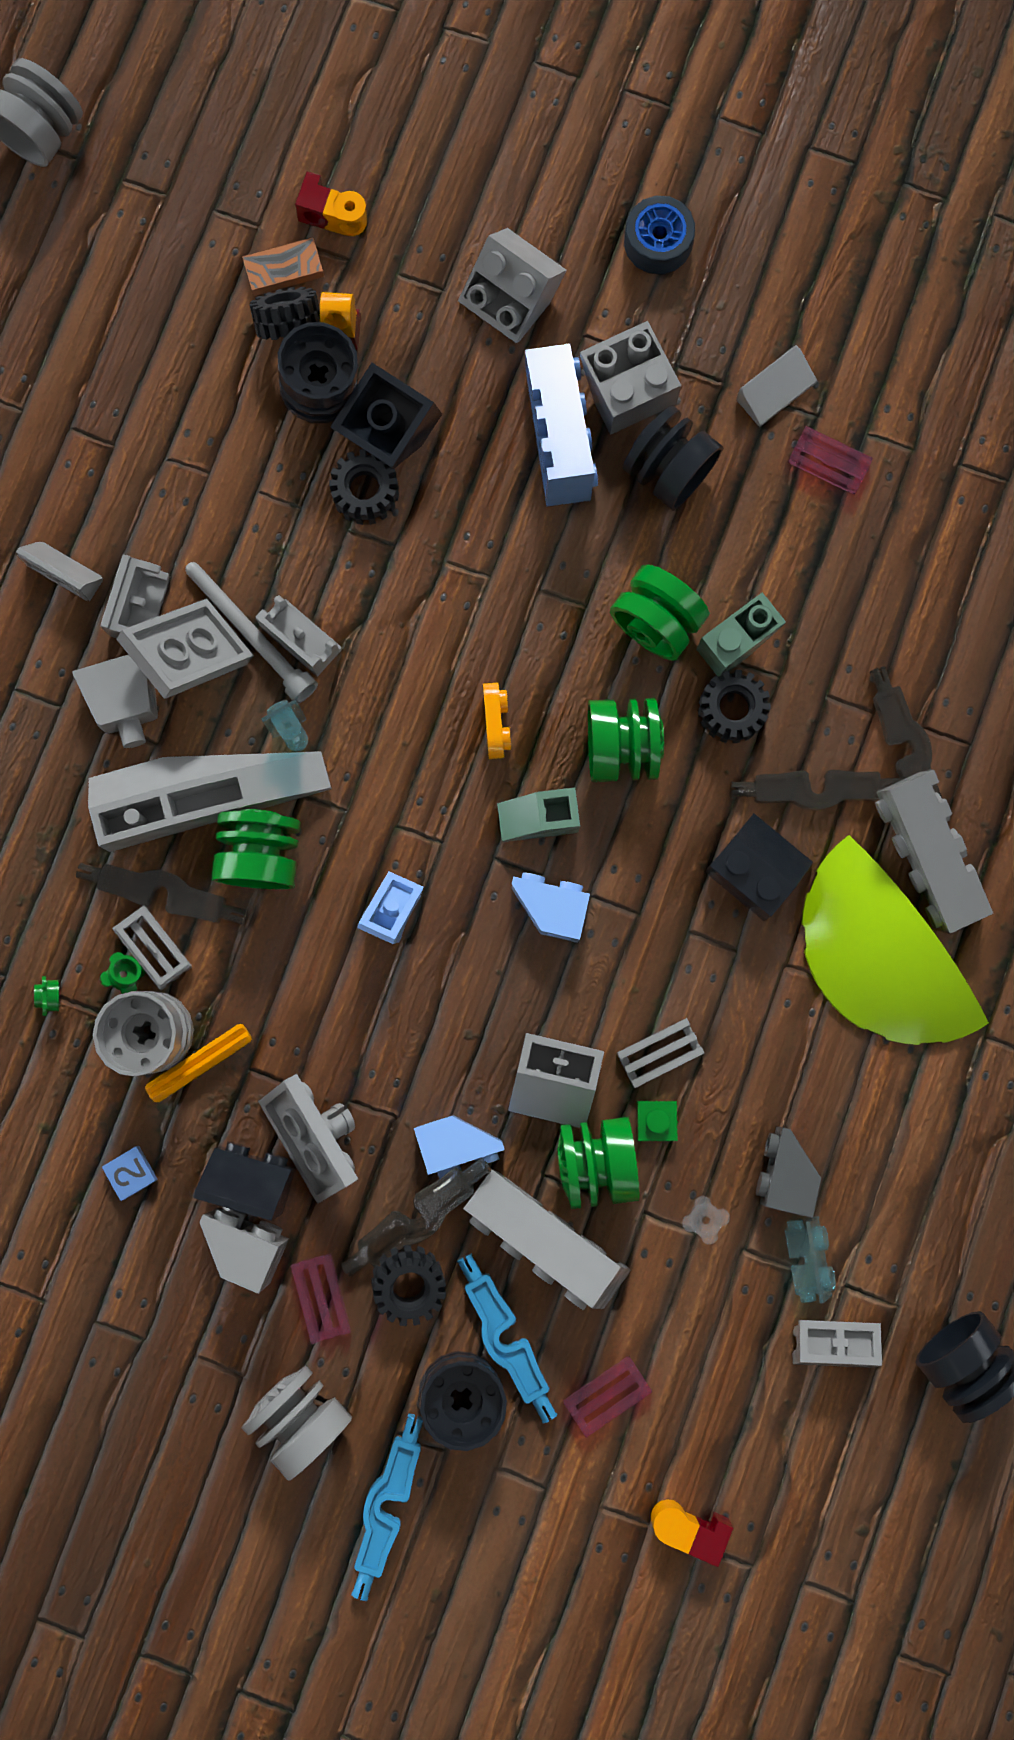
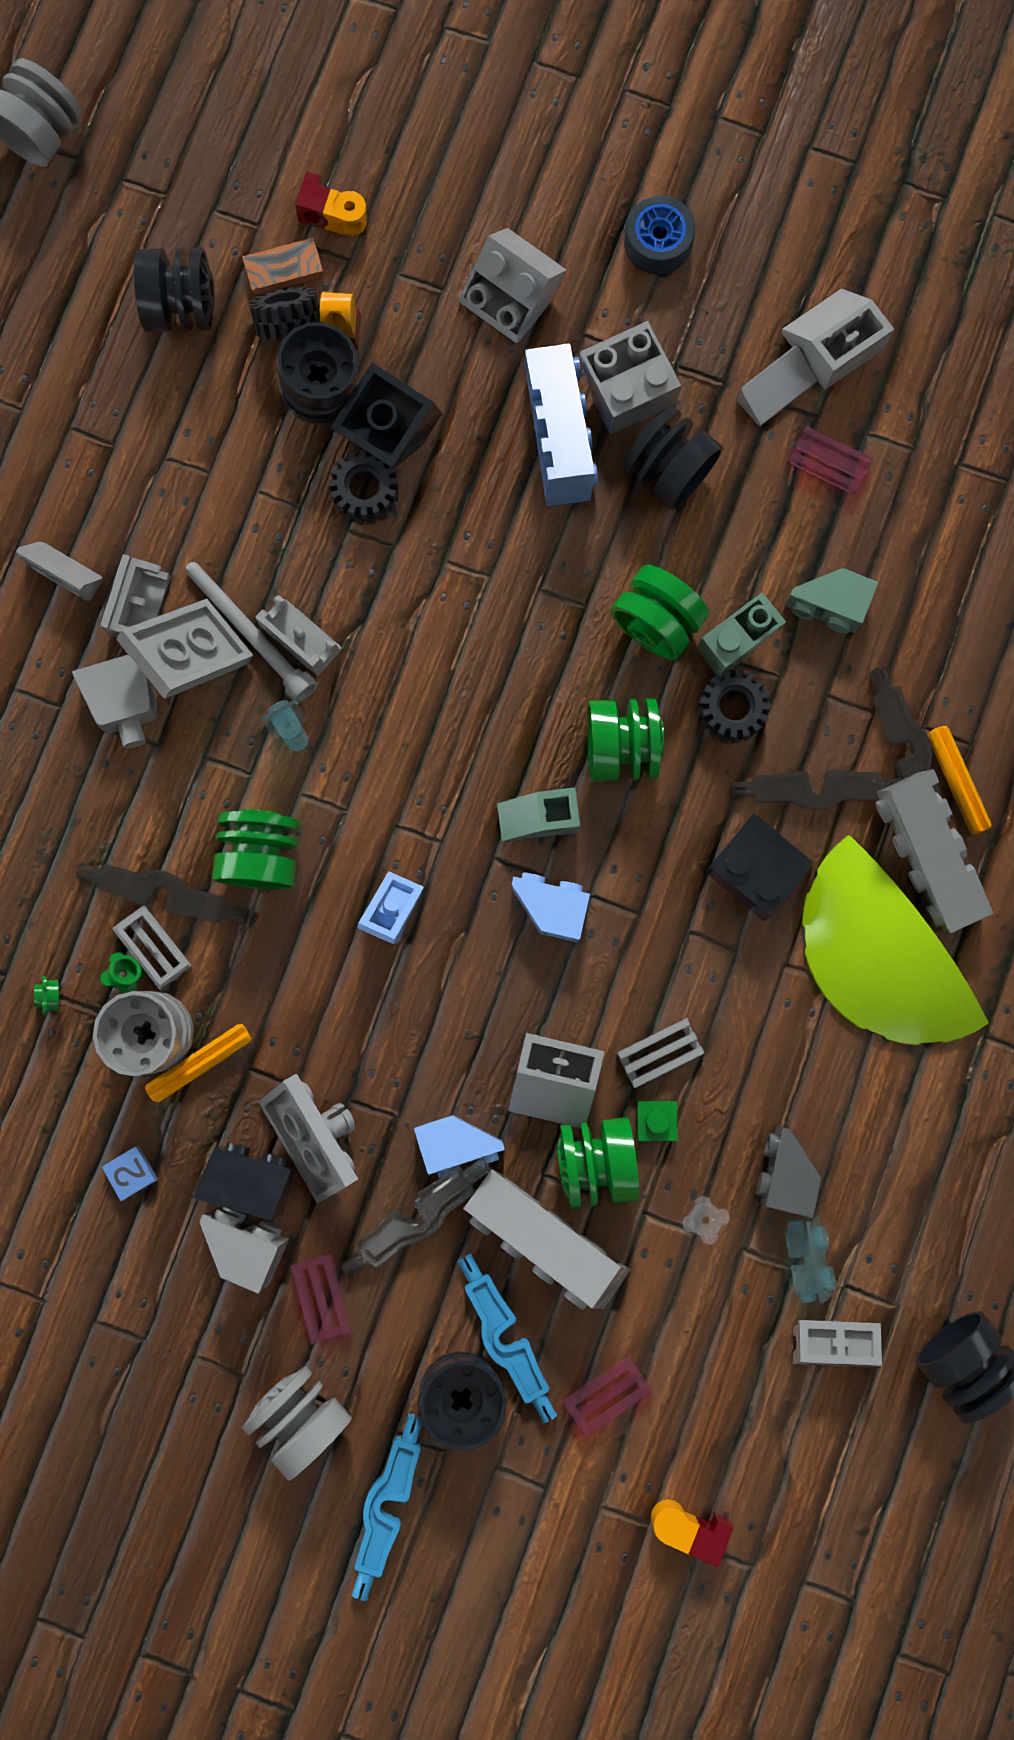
light grey wedge [88,751,332,852] -> none
black tyre [371,1245,446,1326] -> none
light orange plate [483,683,511,759] -> none
none -> black wheel [134,247,215,332]
none -> light grey slope [781,289,895,390]
none -> sand green slope [784,568,878,634]
none -> light orange axle [927,726,991,835]

